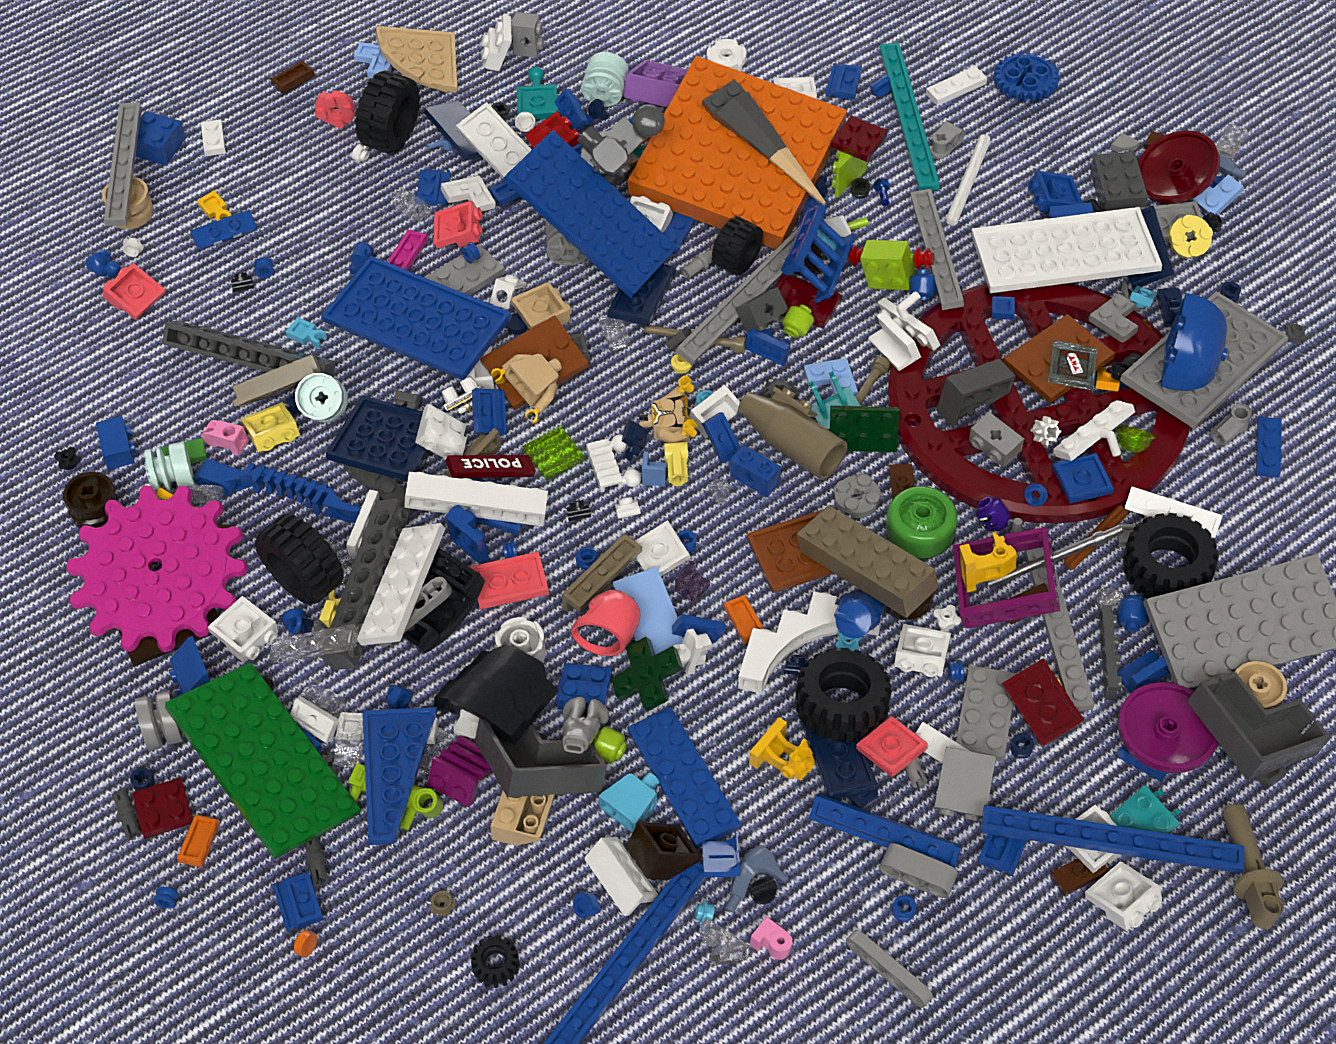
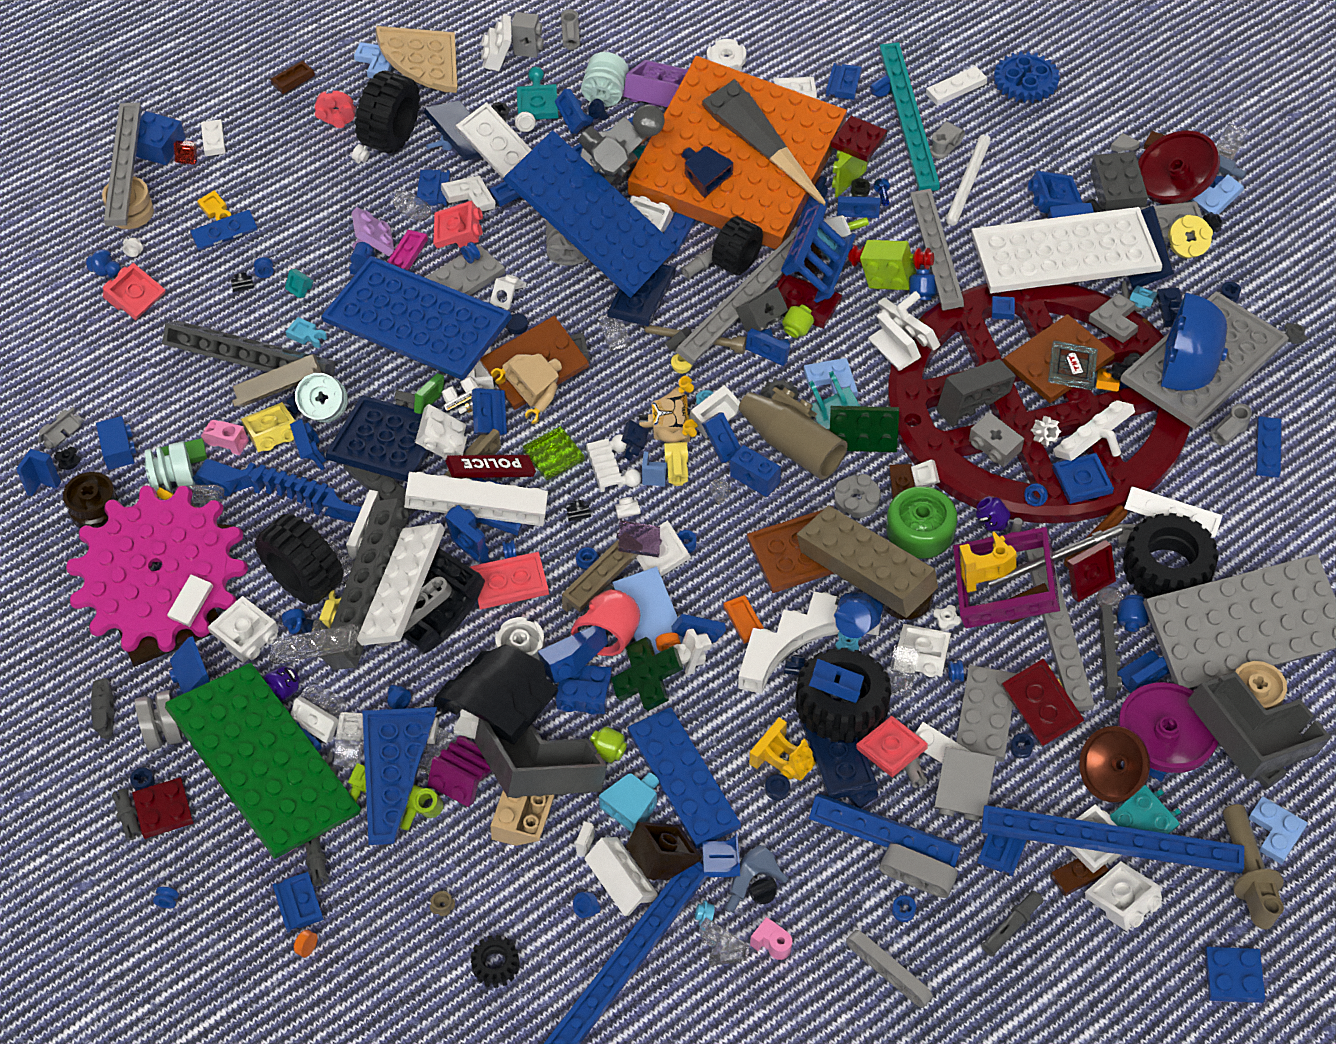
orange tile [177,814,220,868] -> none
tan plate [511,282,572,329] -> none
red plate [524,111,580,148] -> none
light grey piece [562,697,609,754] -> none
clear purple panel [675,561,710,603] -> none
dark tan piece [855,356,891,404] -> none
clear neon green piece [1116,426,1156,452] -> none
none -> blue panel [16,448,61,496]
none -> light grey hinge [38,407,83,449]
none -> dark grey hinge [91,678,114,740]
none -> white tile [167,575,213,627]
none -> clear red tile [174,140,198,165]
none -> dark purple head [263,666,300,702]
none -> teal tile [285,268,313,298]
none -> blue piece [290,419,326,470]
none -> lavender plate [352,207,394,256]
none -> bright green tile [414,373,444,414]
none -> blue slope [538,626,608,684]
none -> light grey piece [561,9,580,50]
none -> white tile [576,821,595,857]
none -> clear purple piece [616,520,662,558]
none -> orange tile [655,632,681,651]
none -> dark blue torso [682,146,733,198]
none -> dark blue tile [765,774,790,801]
none -> blue piece [809,659,864,703]
none -> blue plate [837,196,880,218]
none -> clear slope [889,645,919,698]
none -> white tile [911,460,940,487]
none -> dark grey pin [981,890,1044,957]
none -> dark red plate [1067,540,1116,602]
none -> copper dish [1079,726,1150,802]
none -> blue plate [1205,947,1265,1003]
none -> light blue plate [1249,796,1308,864]

